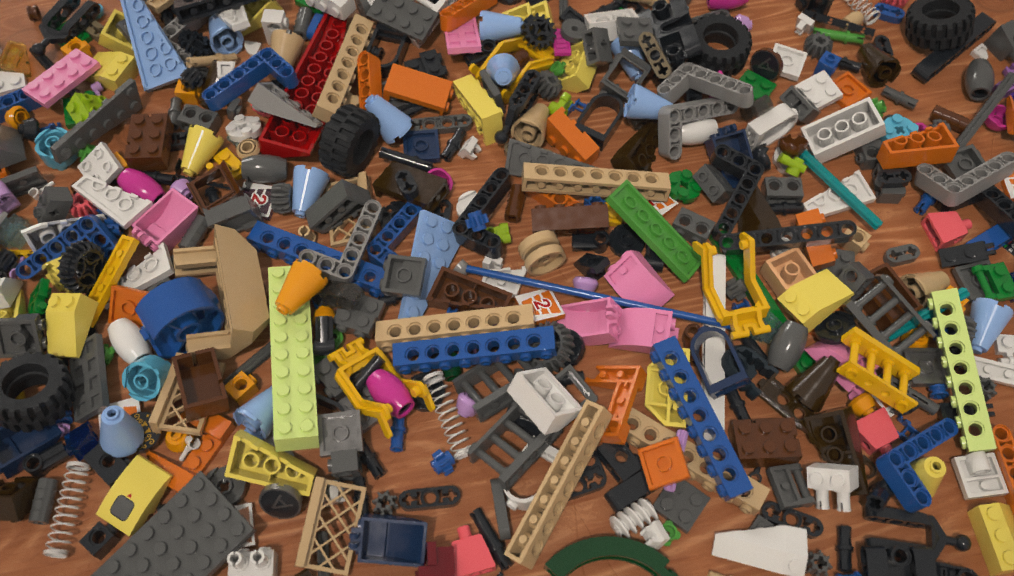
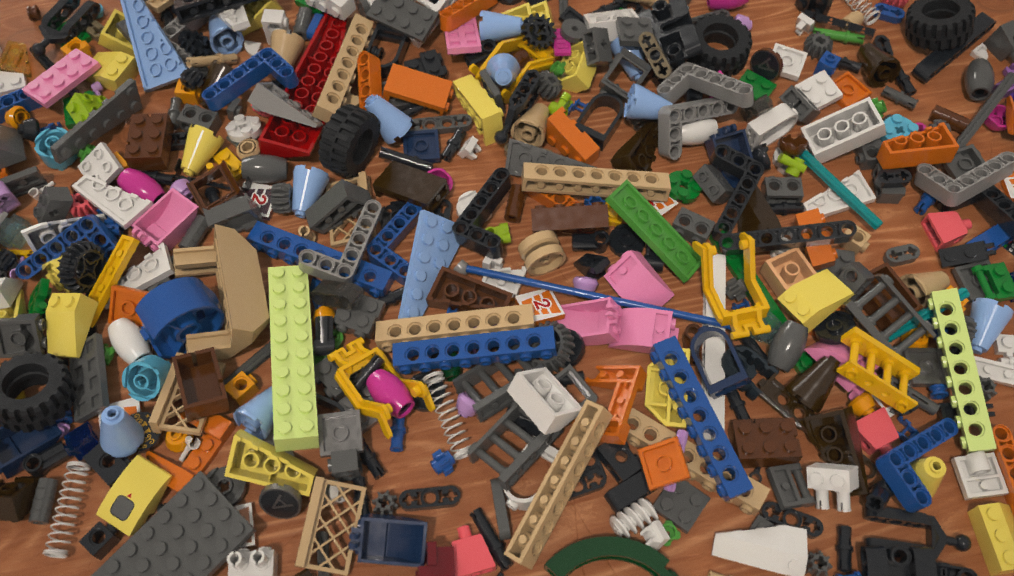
white tile [217,61,235,80] -> none
light orange cone [275,259,328,315] -> none
dark grey plate [379,254,427,298] -> none
black beam [395,170,419,200] -> none
blue gear [465,210,489,232] -> none
none -> black pin [896,65,917,97]

